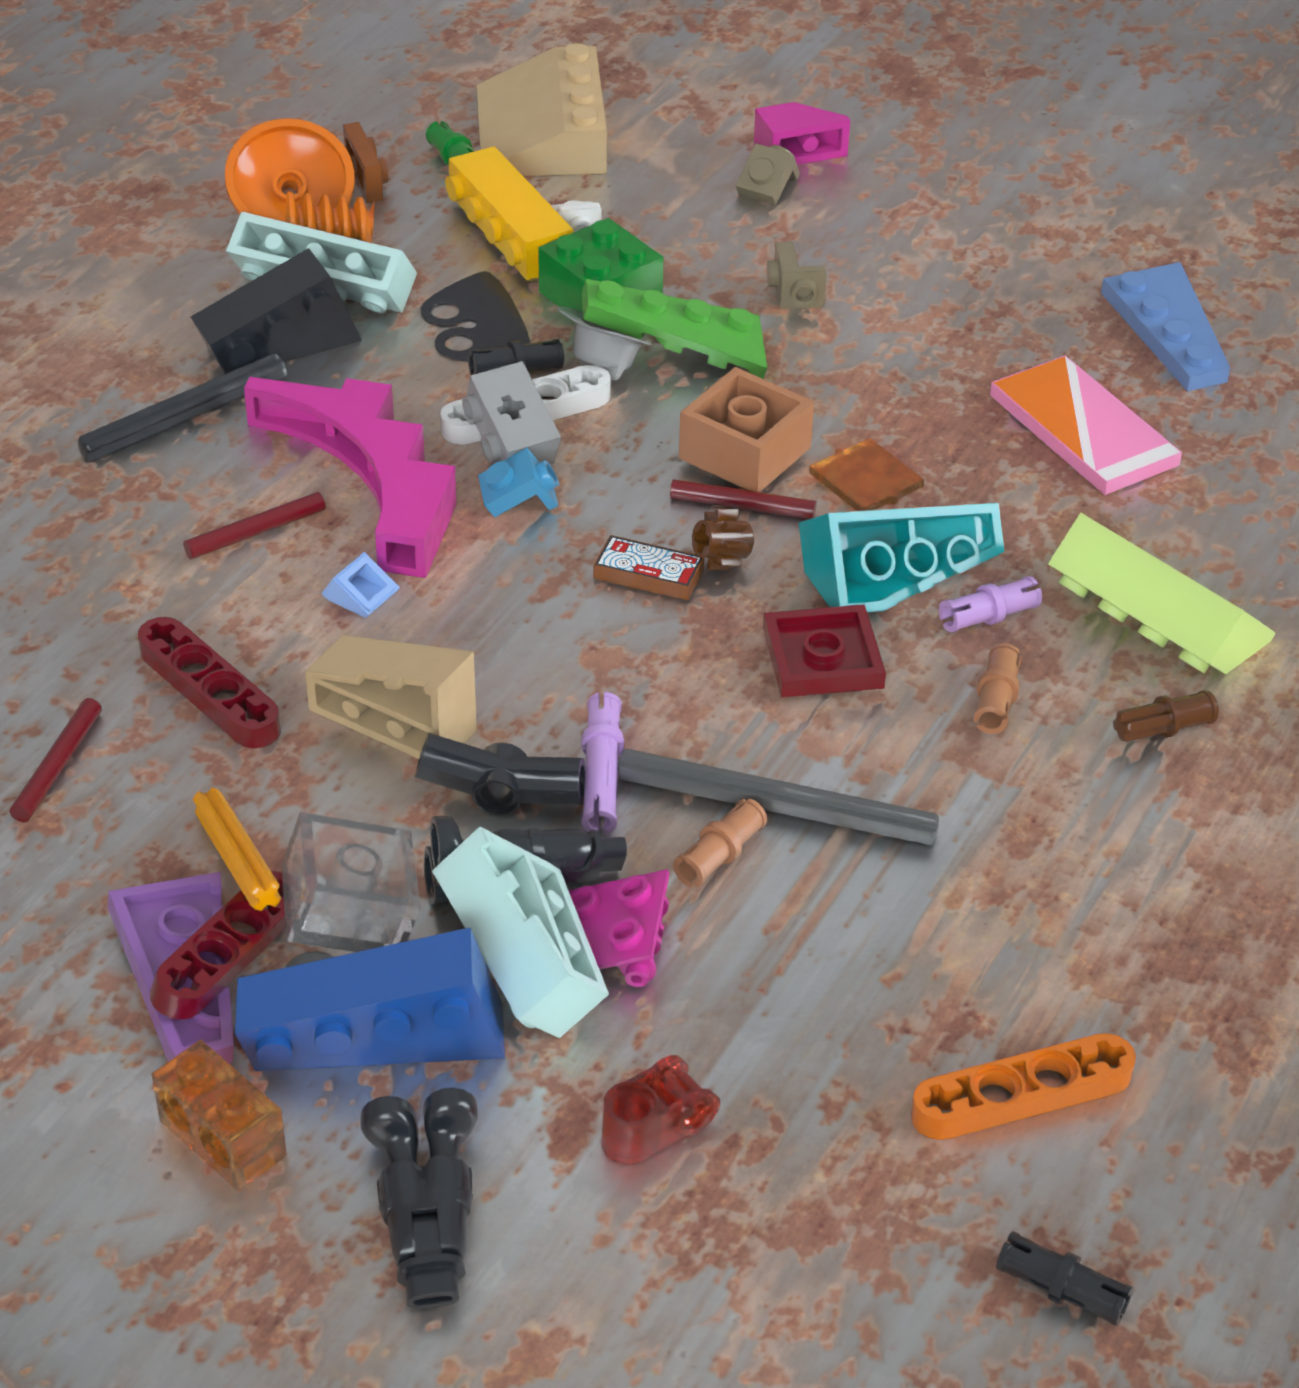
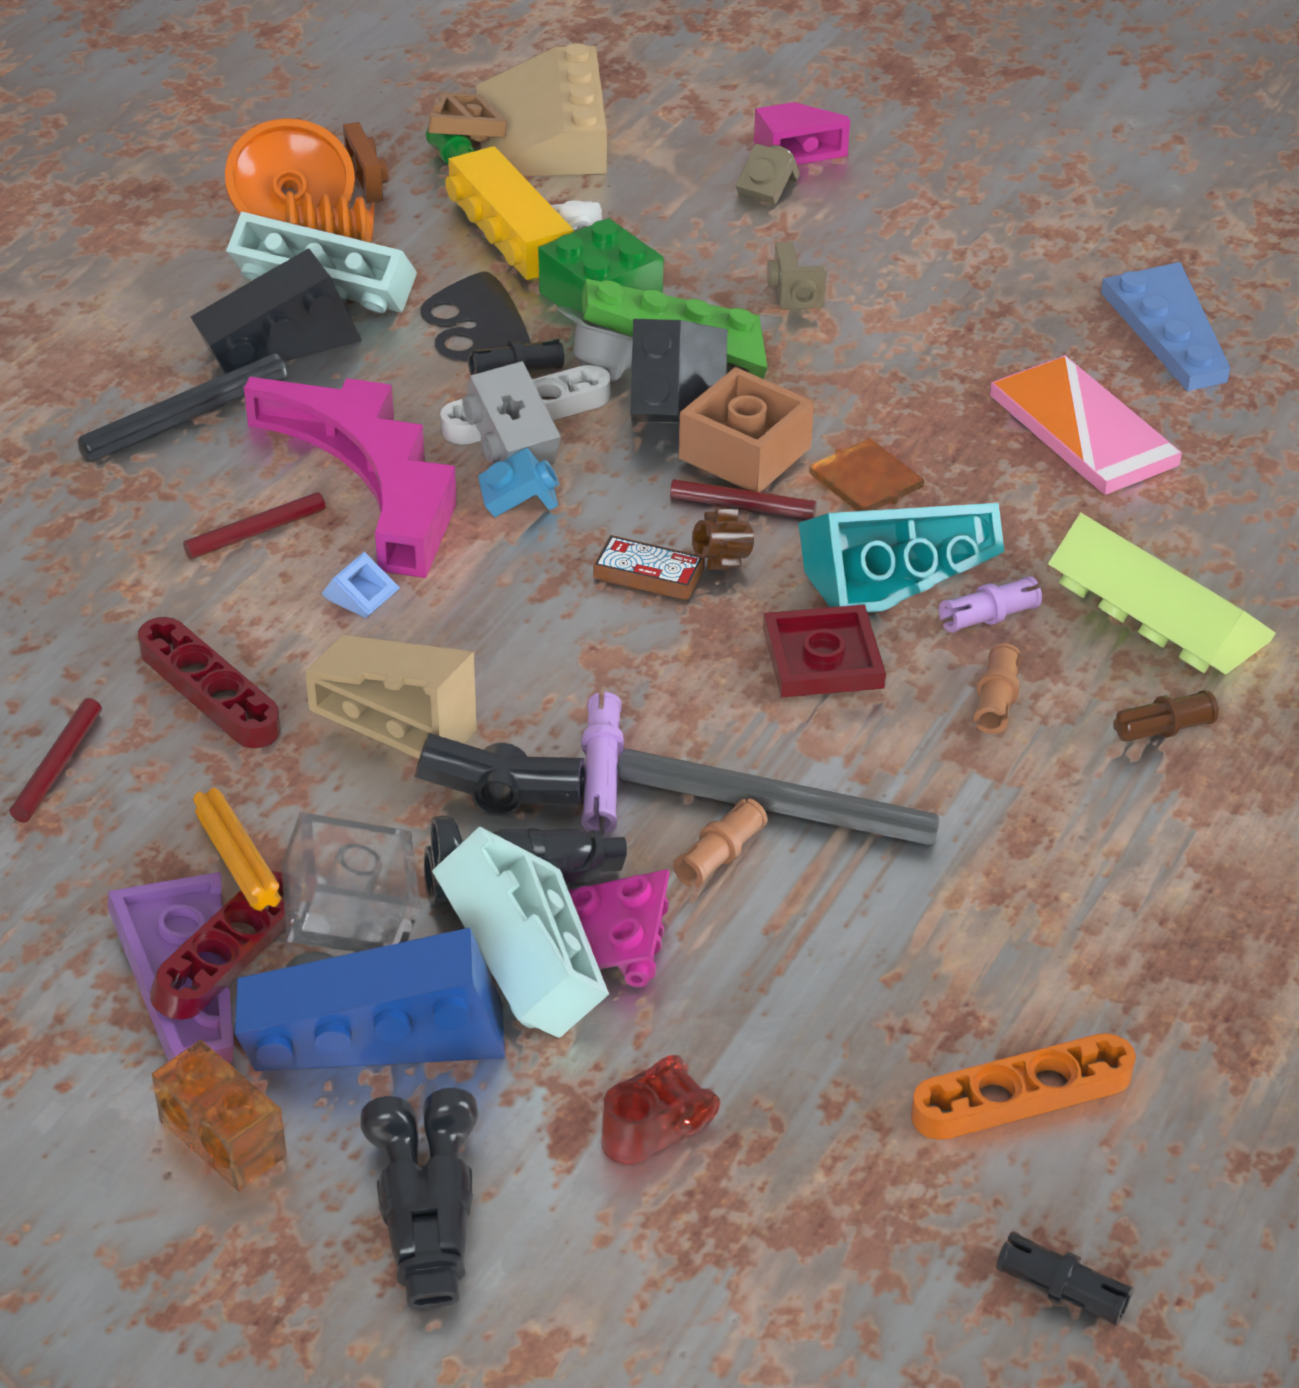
none -> medium nougat wing [427,92,507,141]
none -> black slope [630,319,728,423]

